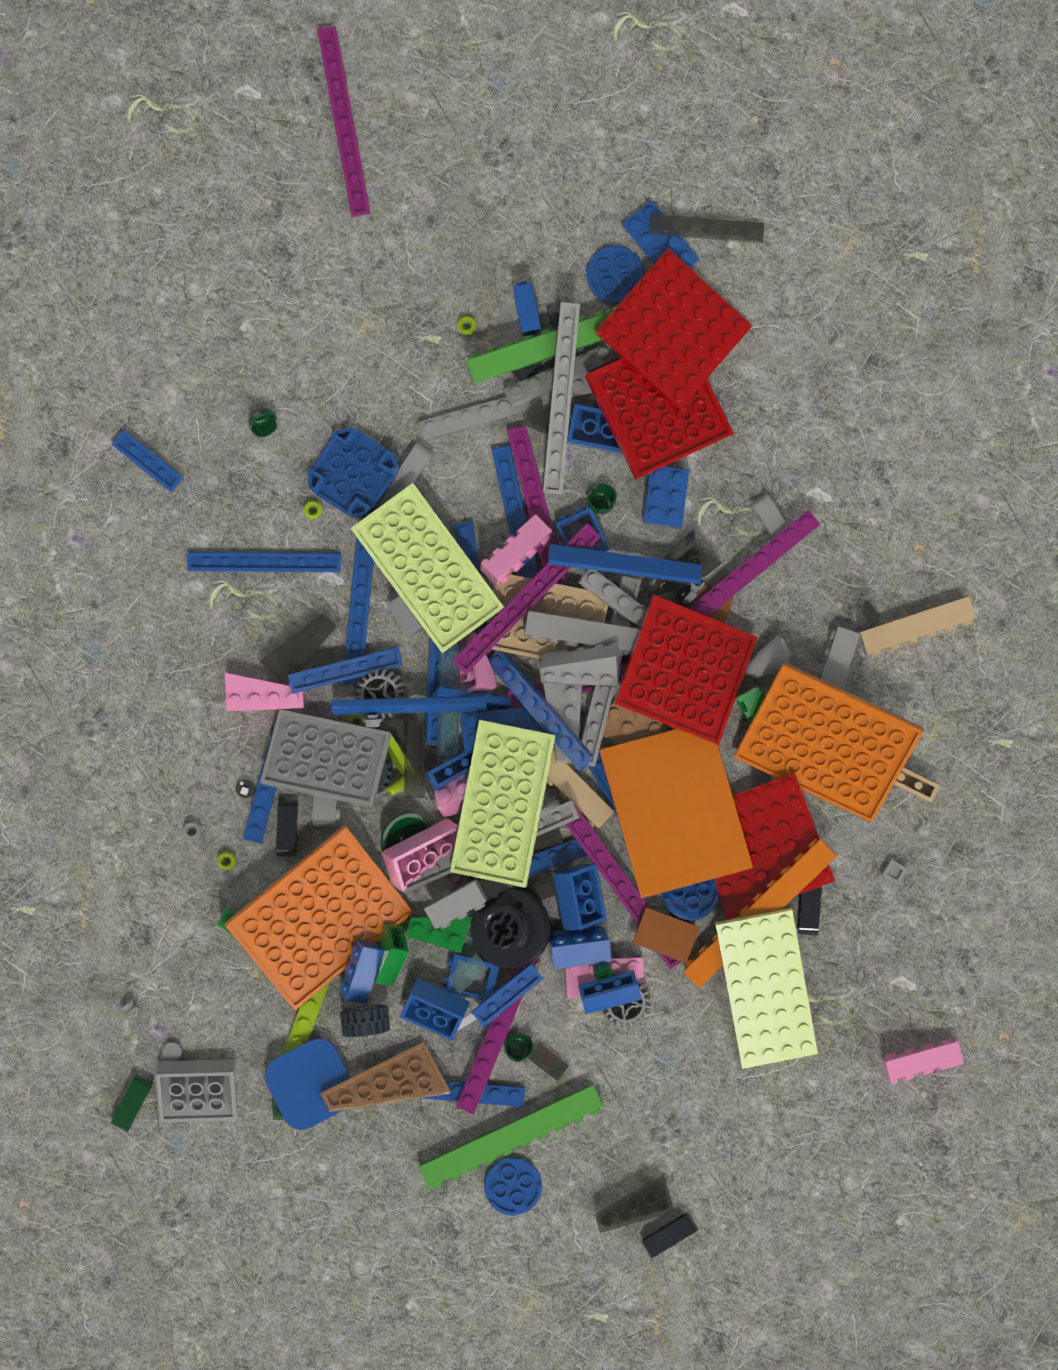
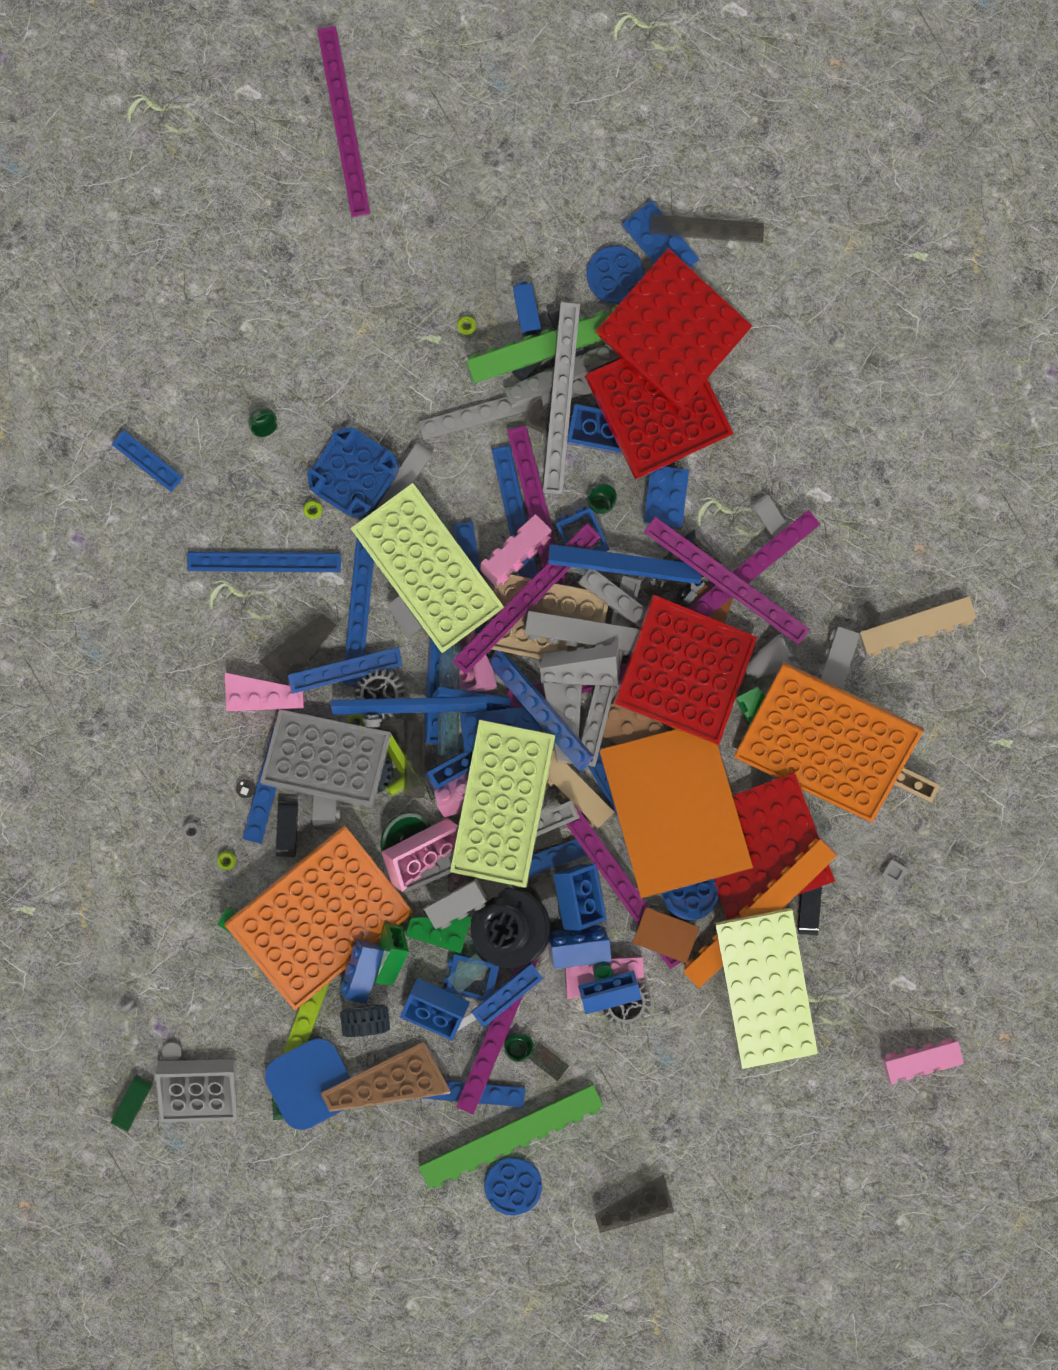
black beam [641,1212,698,1258] -> none
none -> magenta plate [643,516,810,645]

